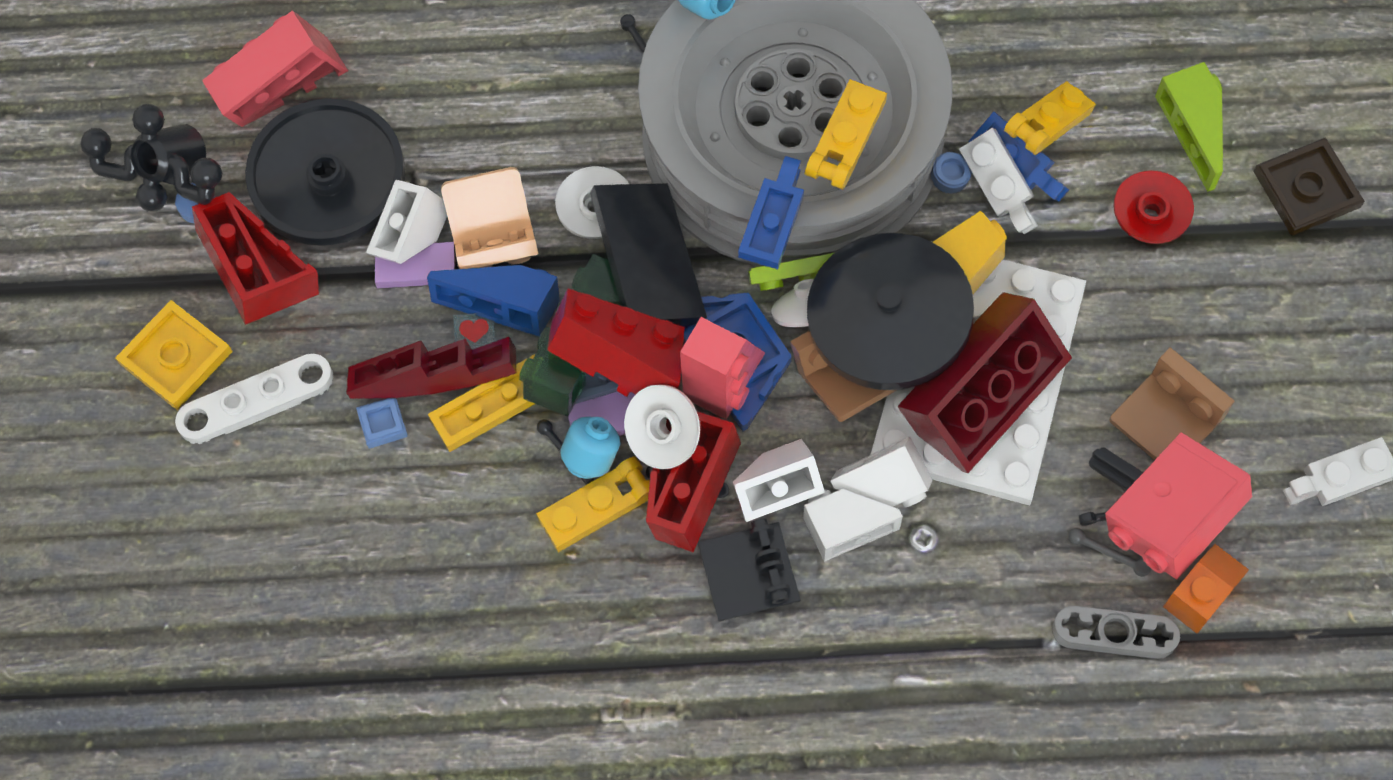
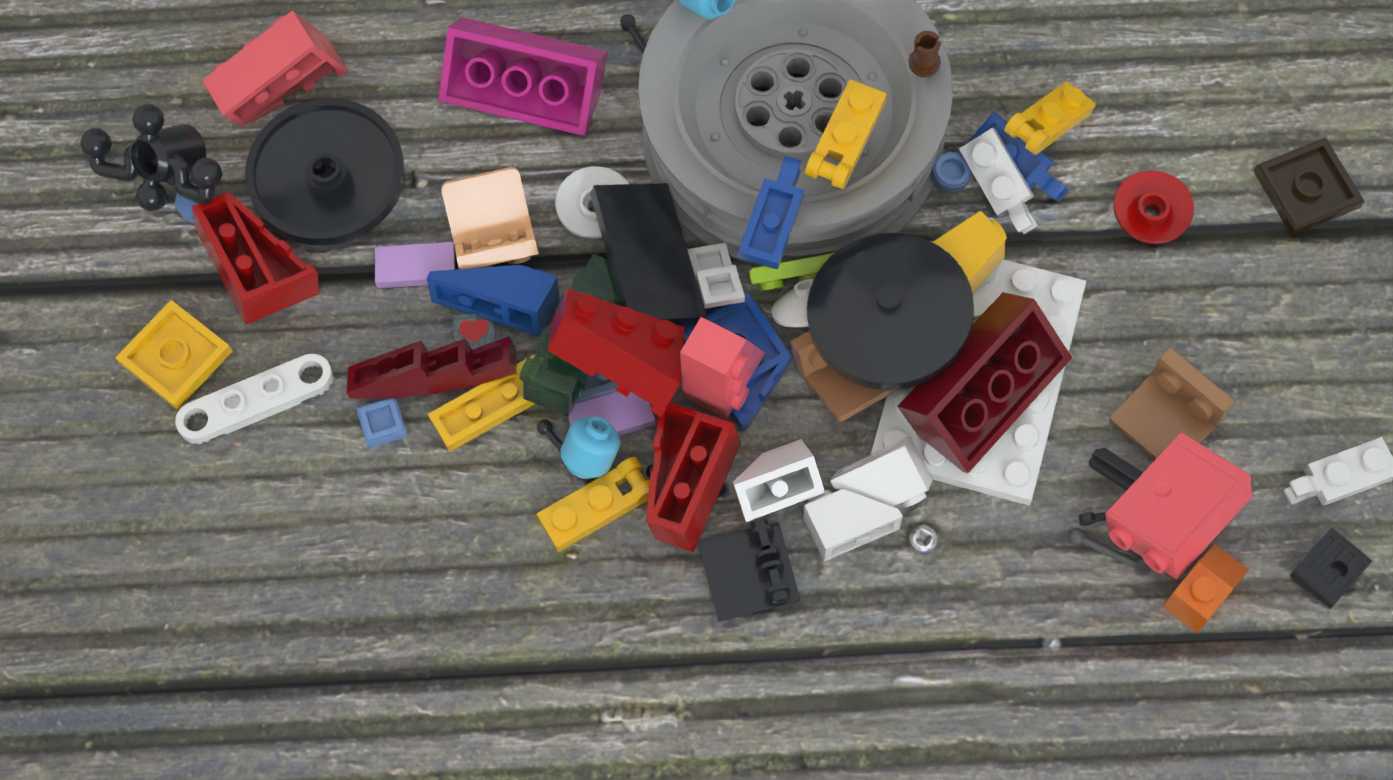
white slope [366,180,447,264] -> none
white dish [624,384,700,469] -> none
light grey beam [1052,606,1180,659] -> none
lime slope [1155,62,1223,192] -> none
none -> dark pink slope [438,17,608,136]
none -> white slope [687,243,745,308]
none -> reddish brown pin [908,31,941,78]
none -> black piece [1289,528,1373,609]

